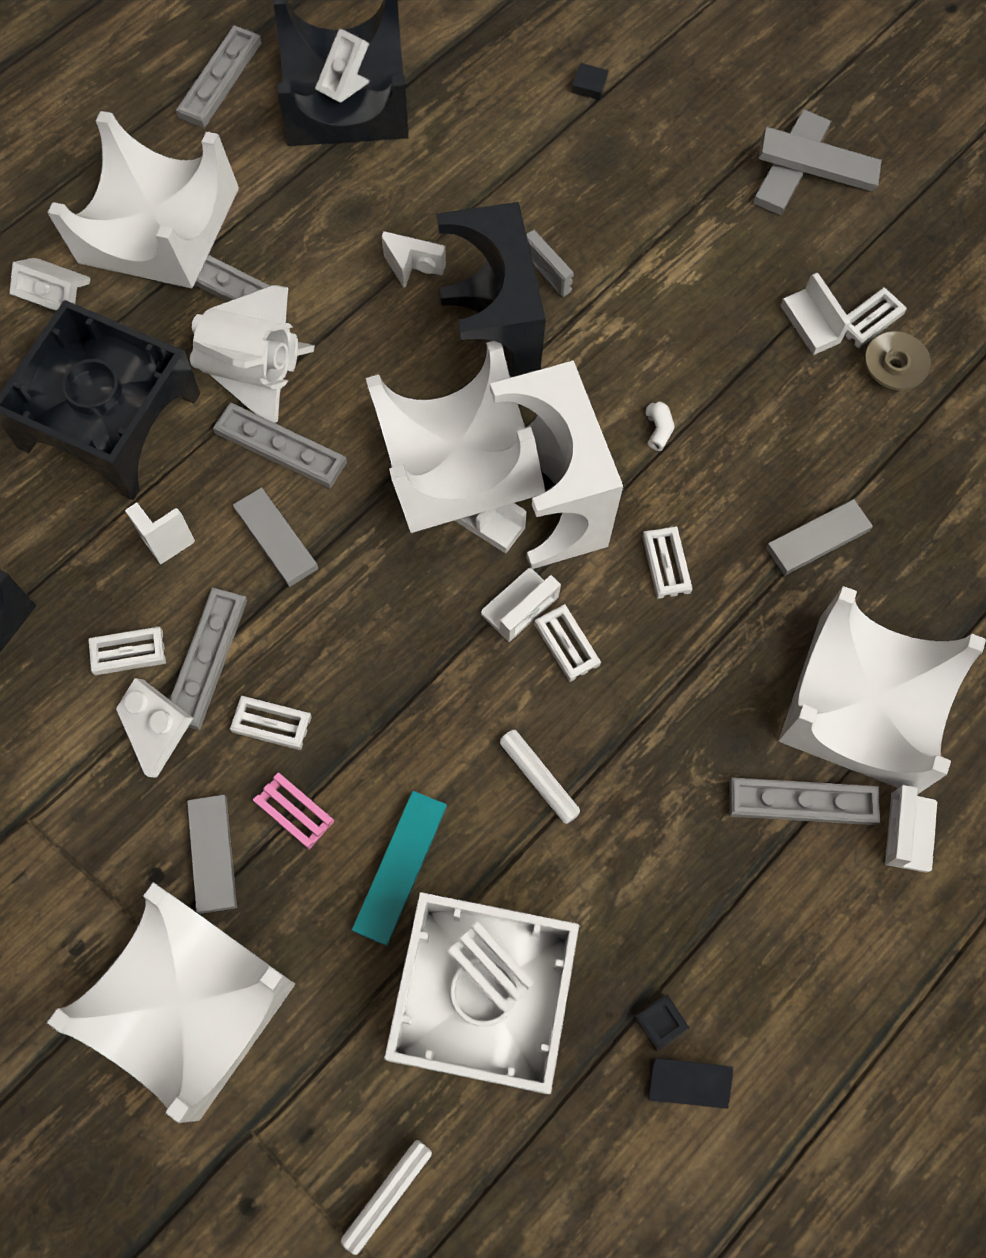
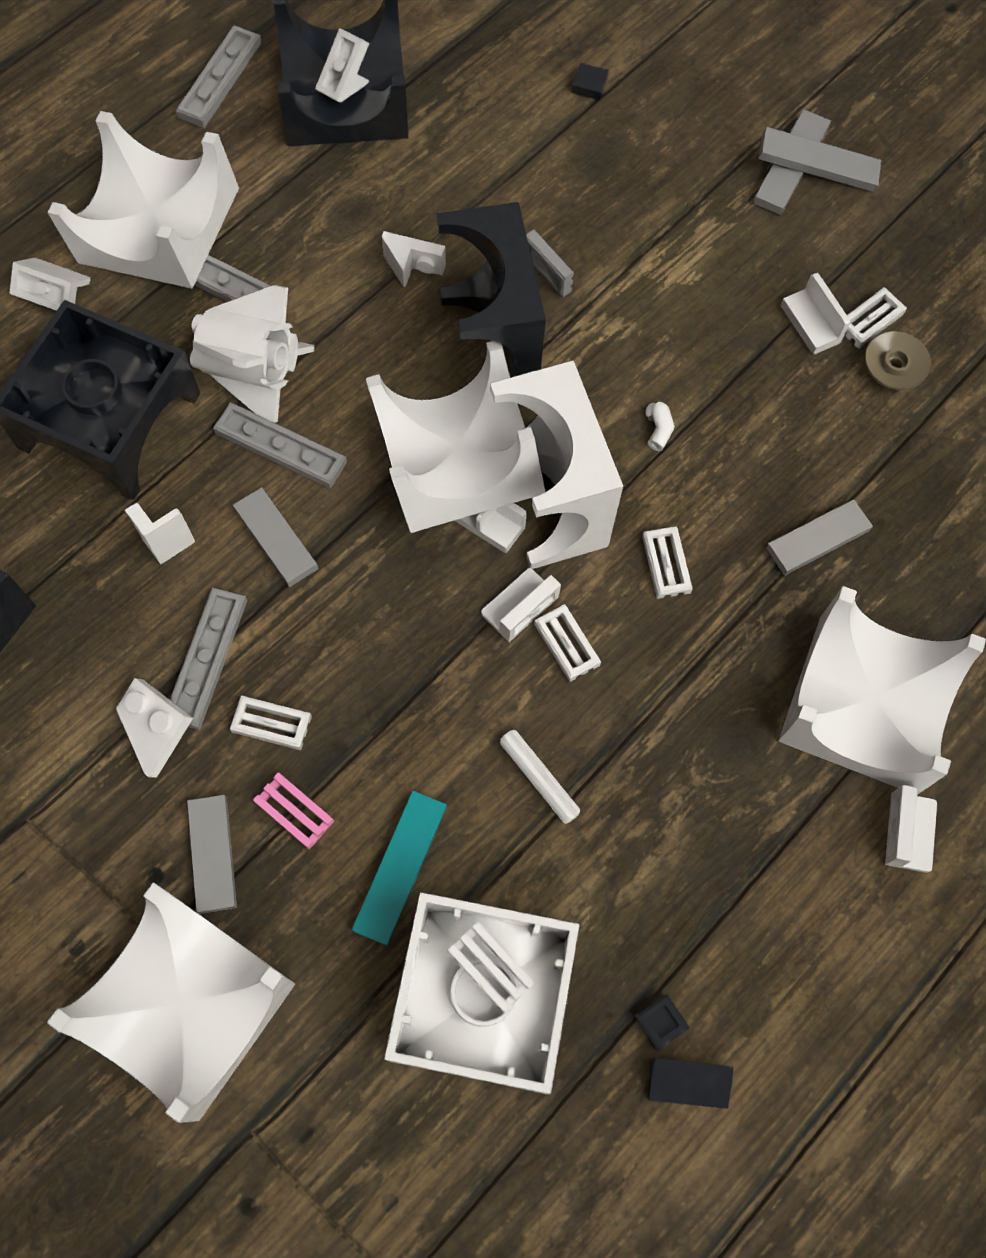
white tile [89,627,166,675] -> none
white axle [341,1140,432,1255] -> none
light grey tile [729,778,880,825] -> none

